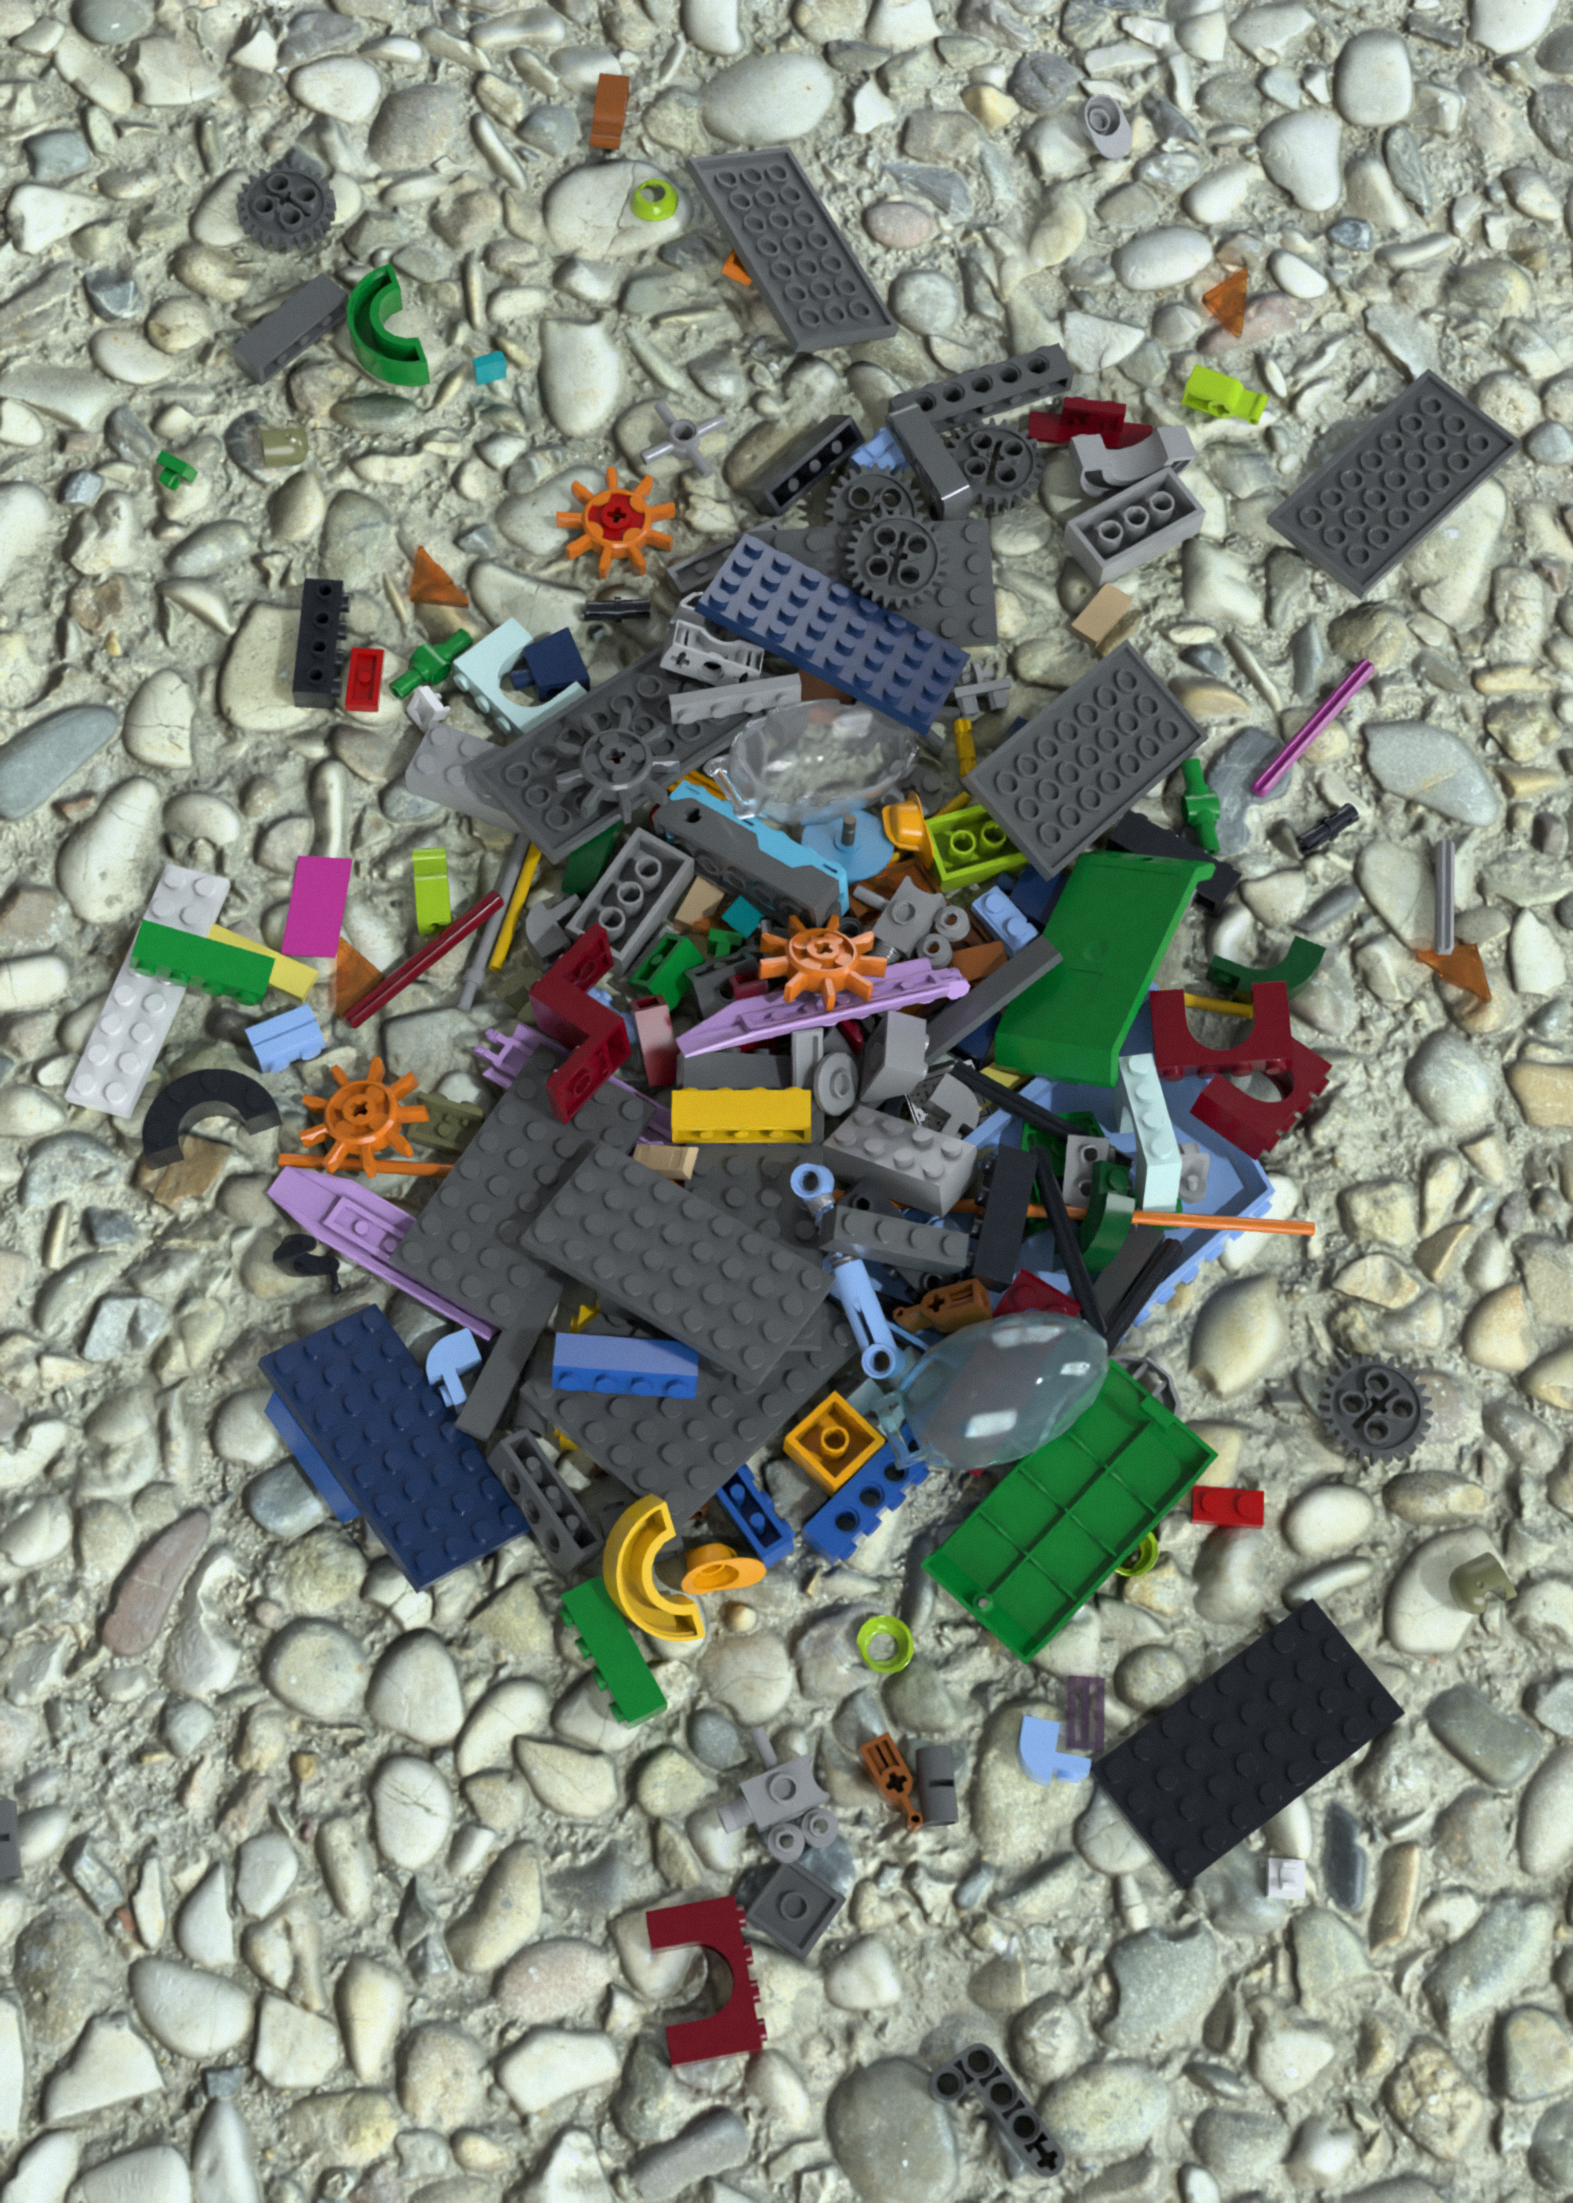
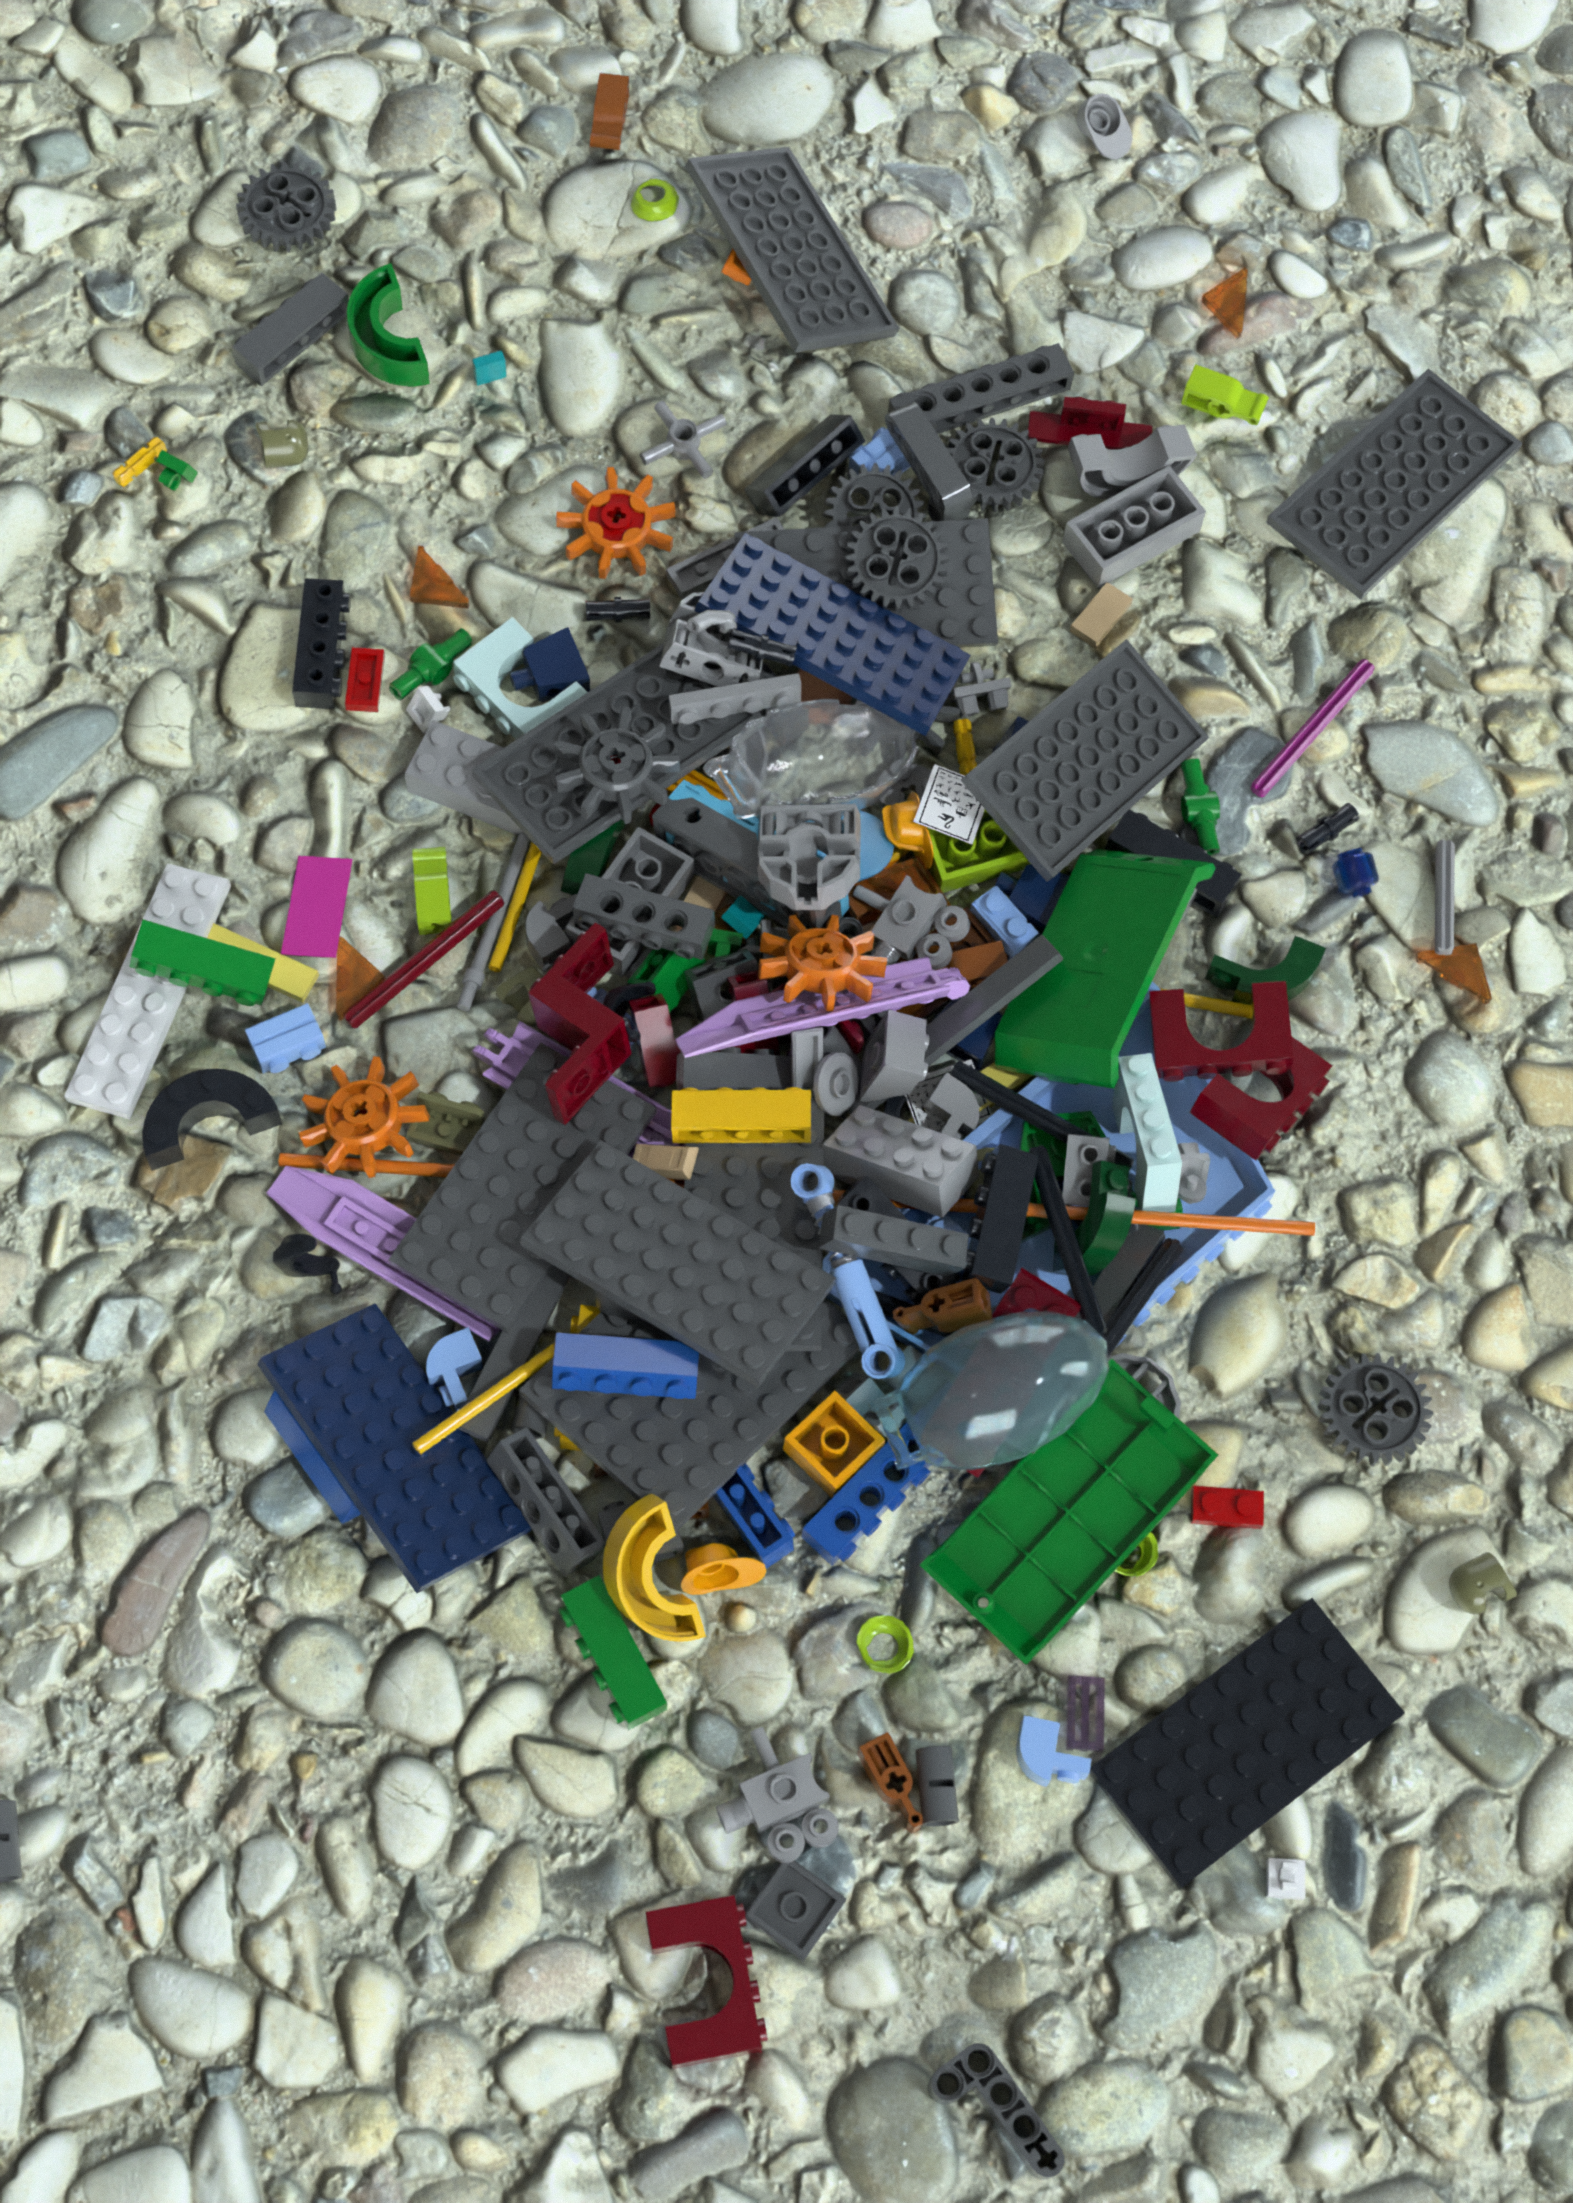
none -> yellow axle [112,437,167,487]
none -> yellow piece [412,1342,555,1455]
none -> dark grey brick [572,873,715,960]
none -> black helmet [603,981,656,1042]
none -> light grey arm [687,610,737,634]
none -> black pin [727,628,797,667]
none -> light grey connector [757,804,861,910]
none -> white sticker [913,764,985,844]
none -> clear blue head [1332,848,1380,898]

